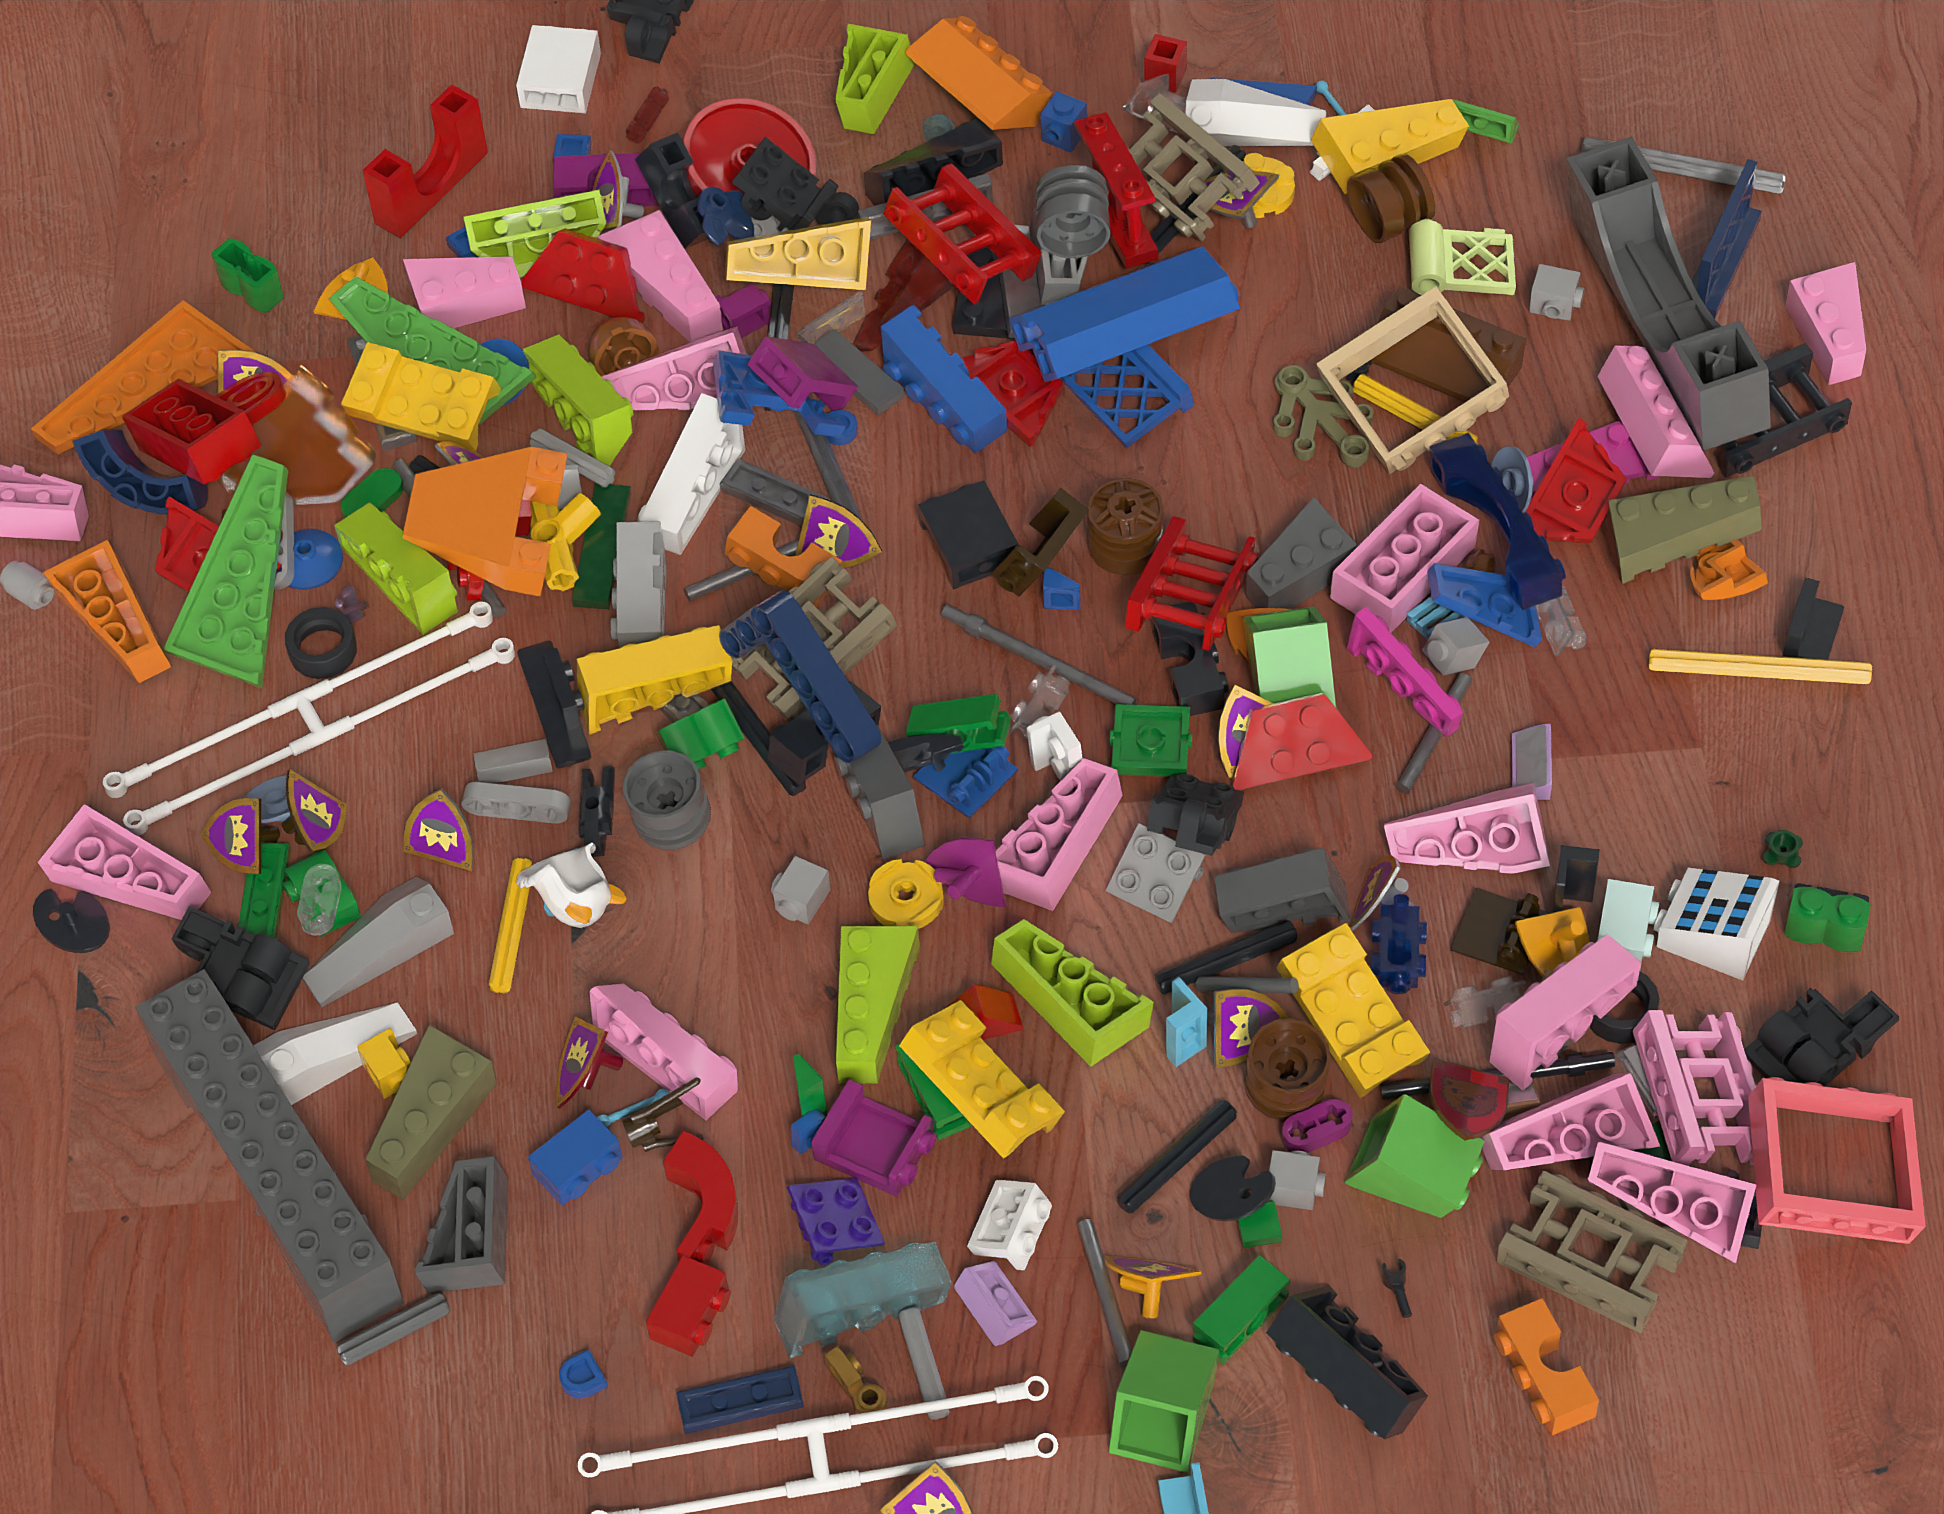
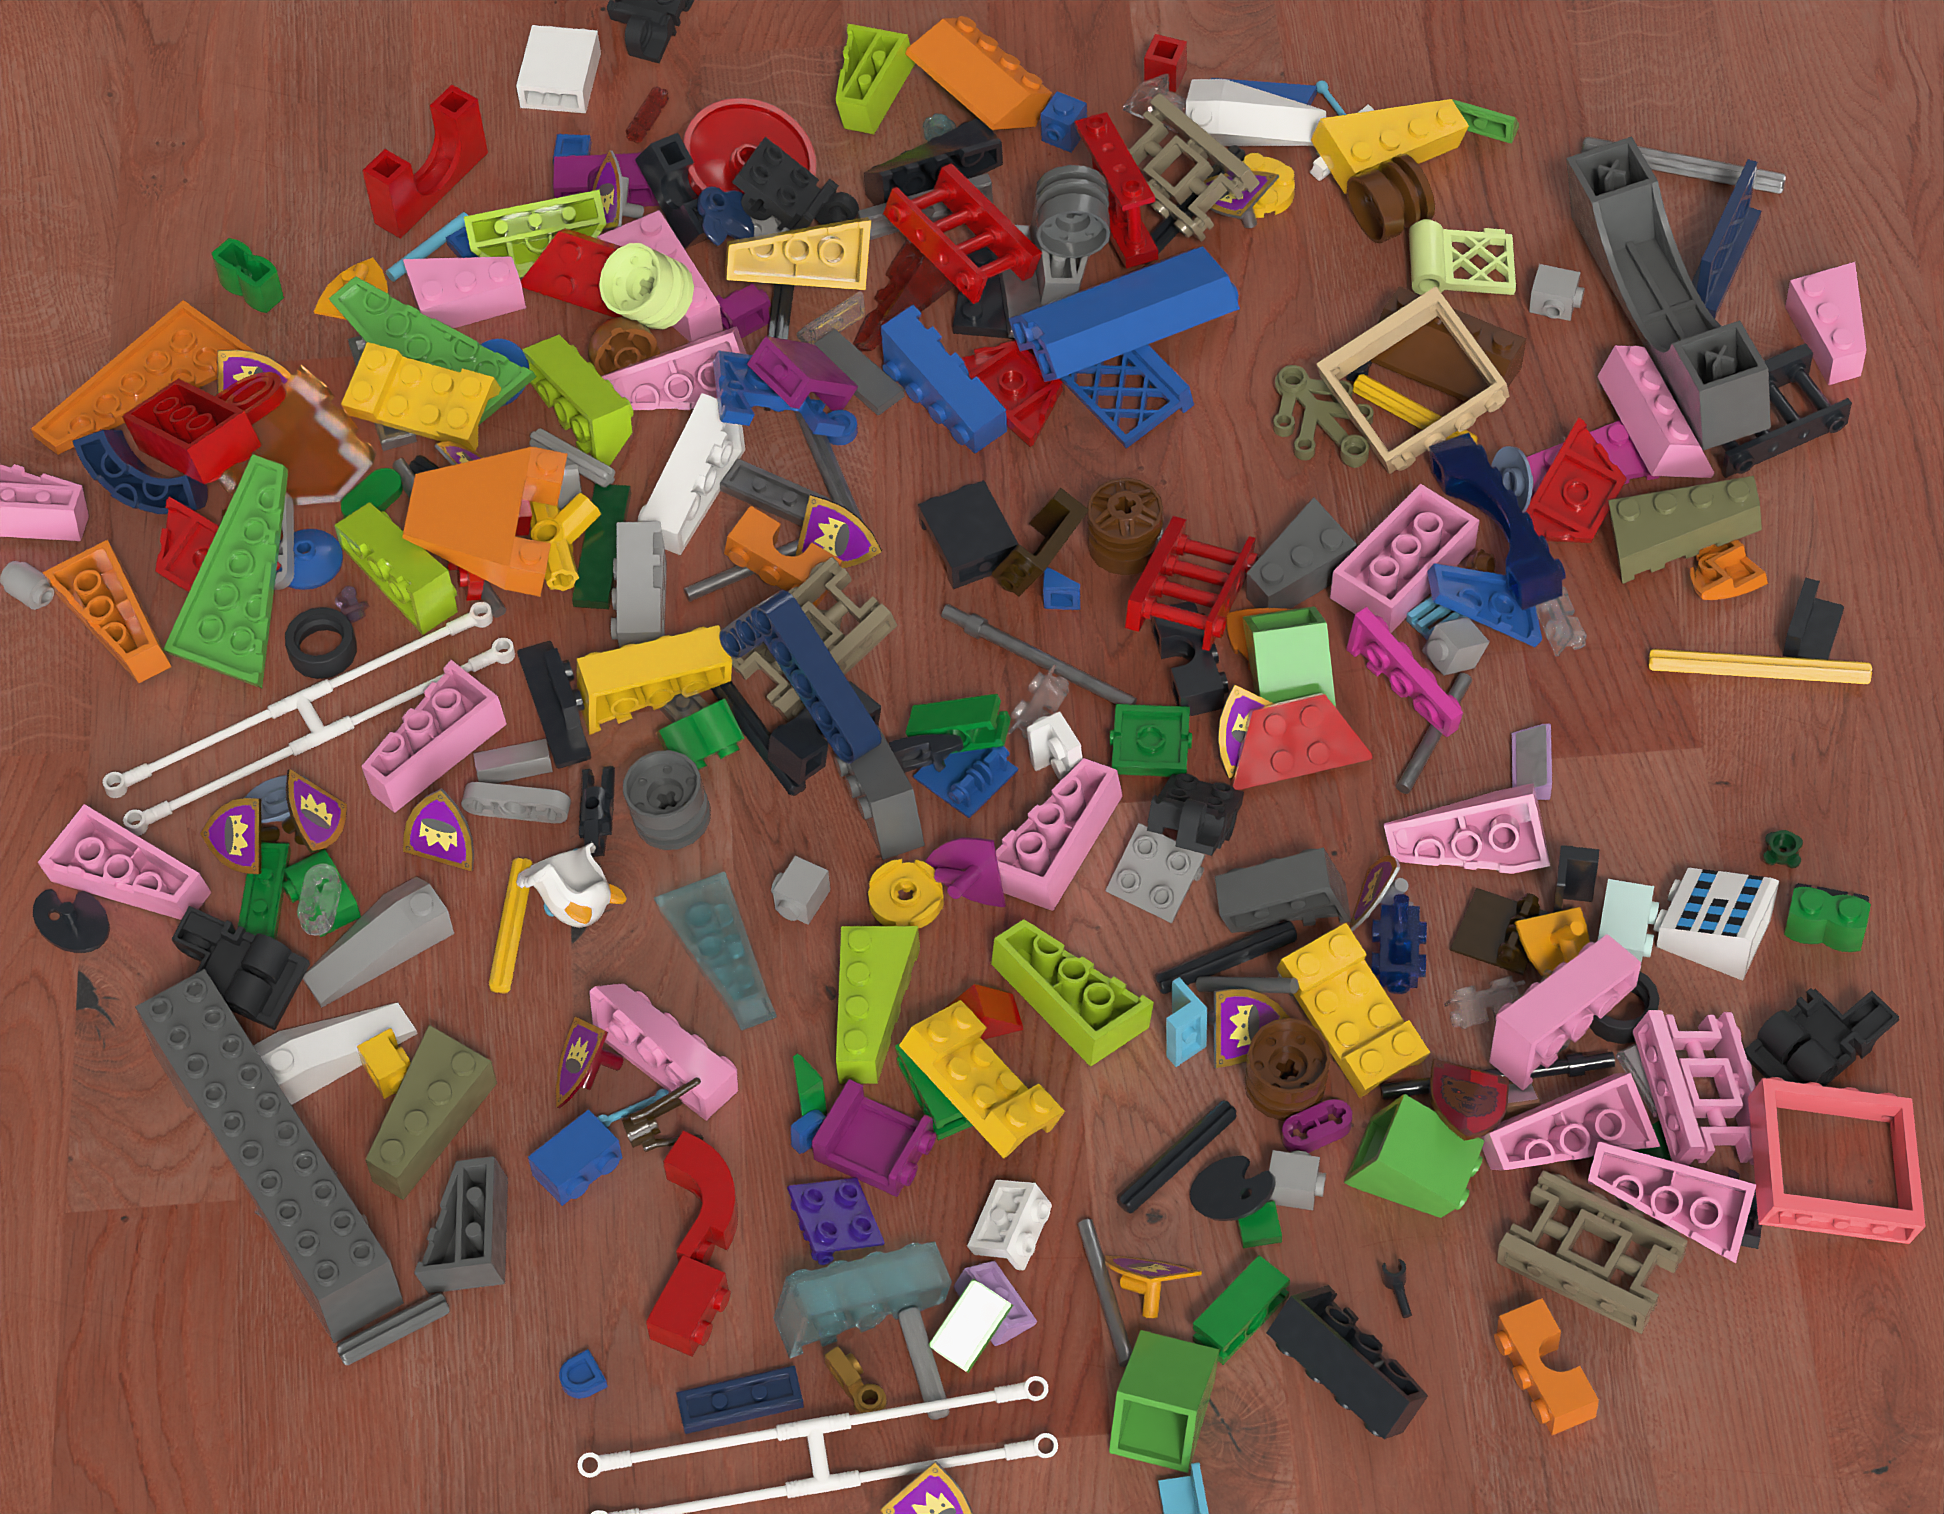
none -> bright pink wedge [361,660,507,813]
none -> medium azure bar [386,212,468,282]
none -> yellowish green wheel [599,243,694,329]
none -> clear light blue wedge [653,871,777,1031]
none -> slope [929,1279,1014,1373]

